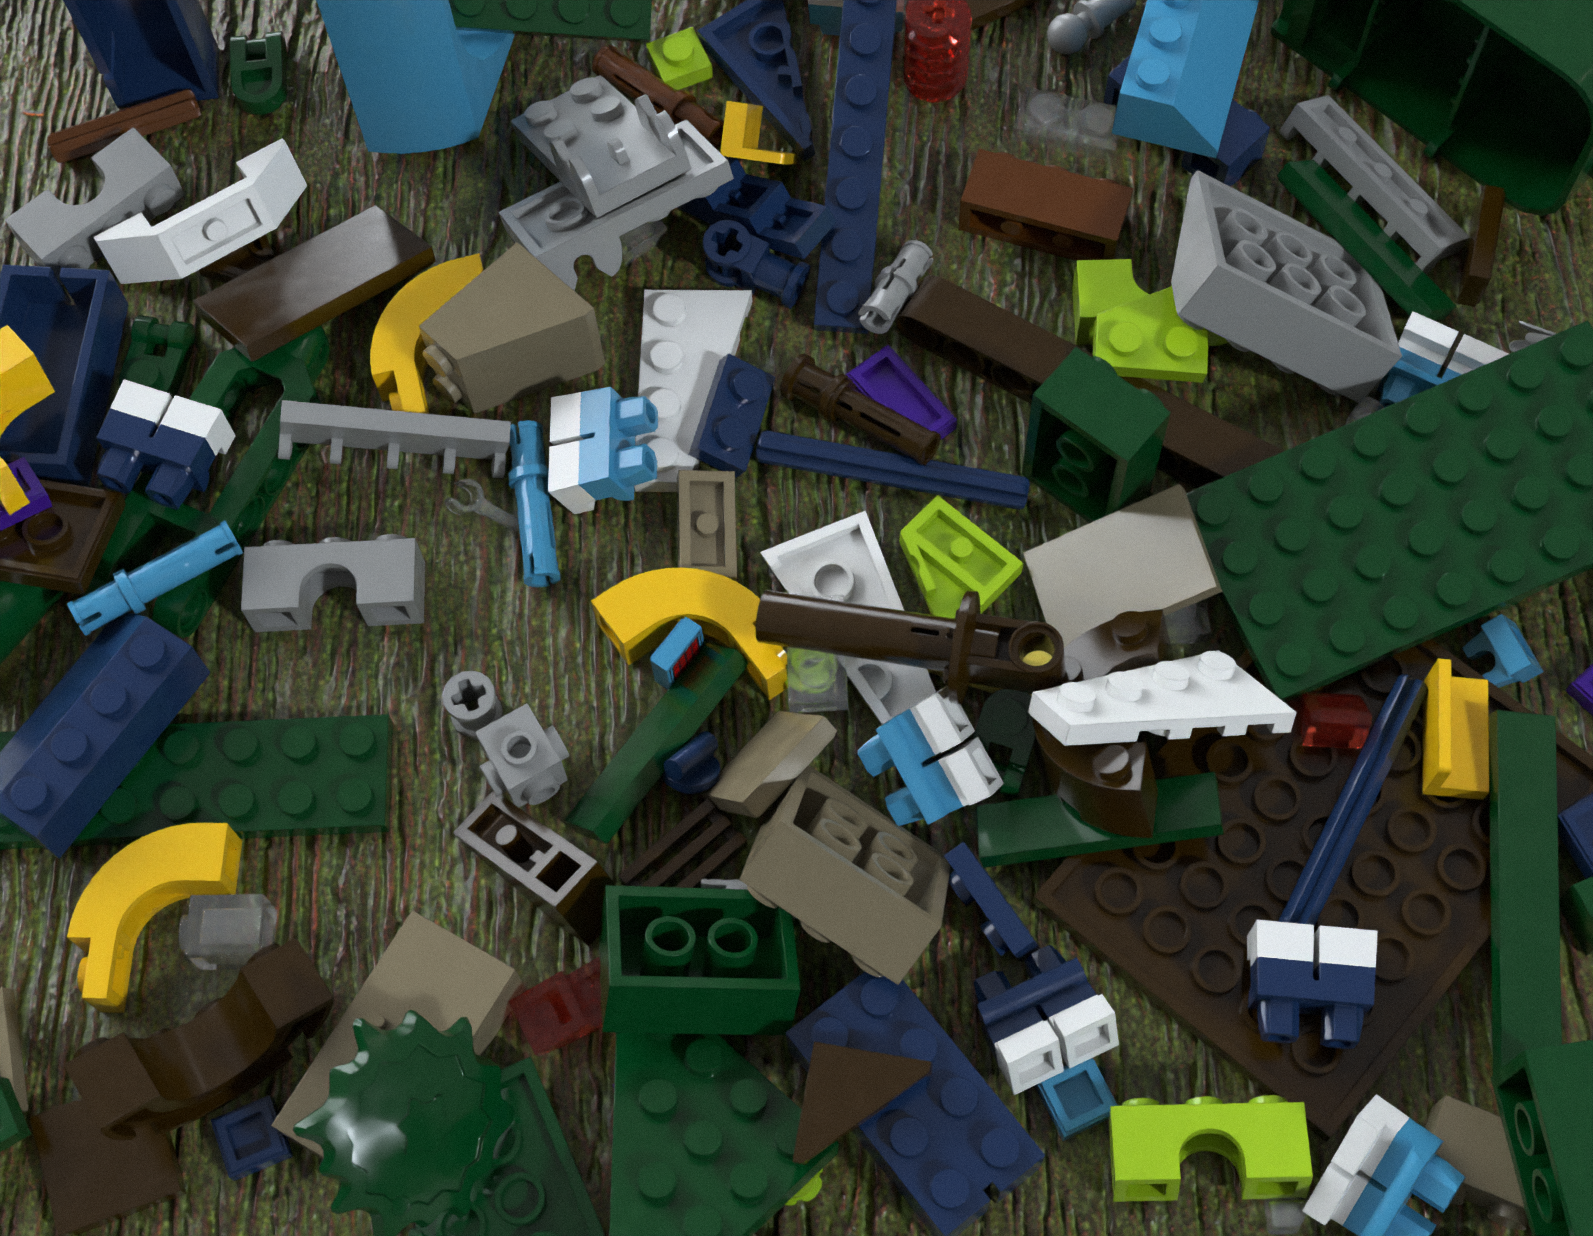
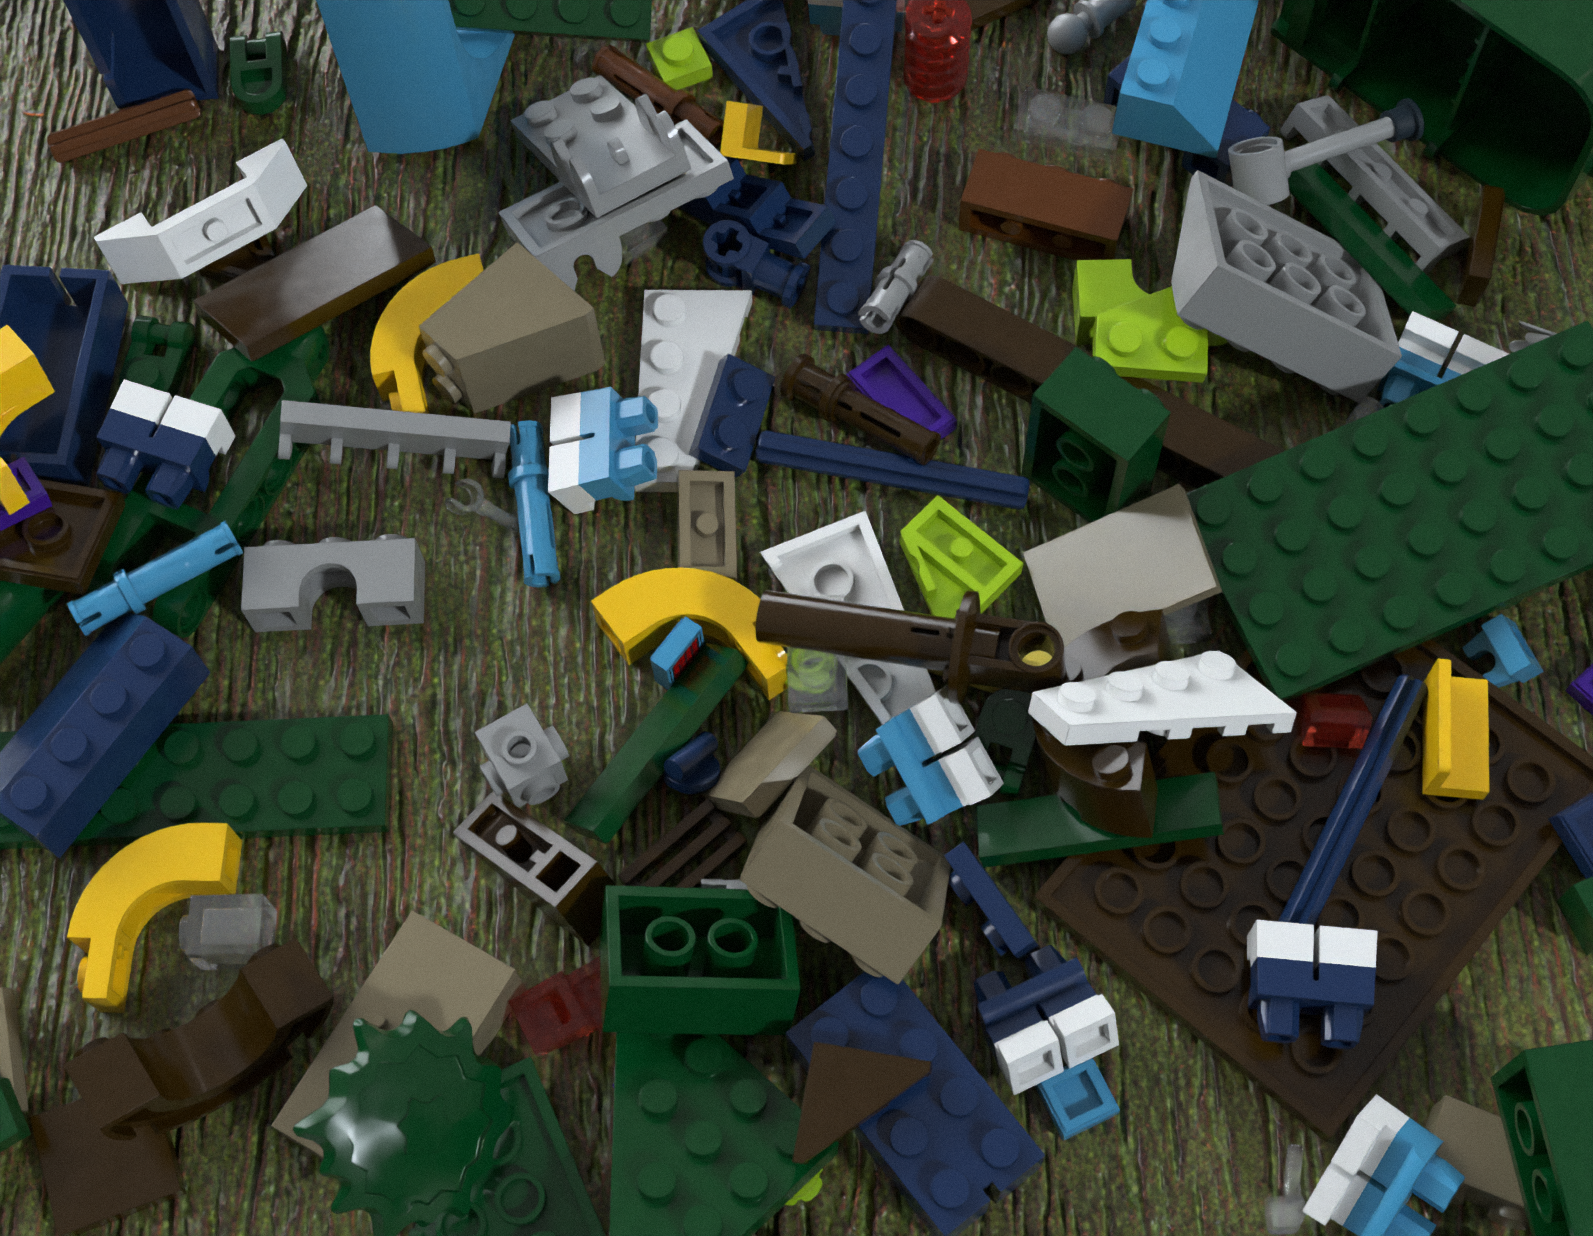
light grey arch [5,127,185,285] -> none
dark blue tile [211,1095,293,1181] -> none
light grey bush [442,670,503,740] -> none
lime arch [1109,1095,1313,1202] -> none
dark green tile [1489,710,1562,1075] -> none
none -> light grey piece [1228,98,1424,205]

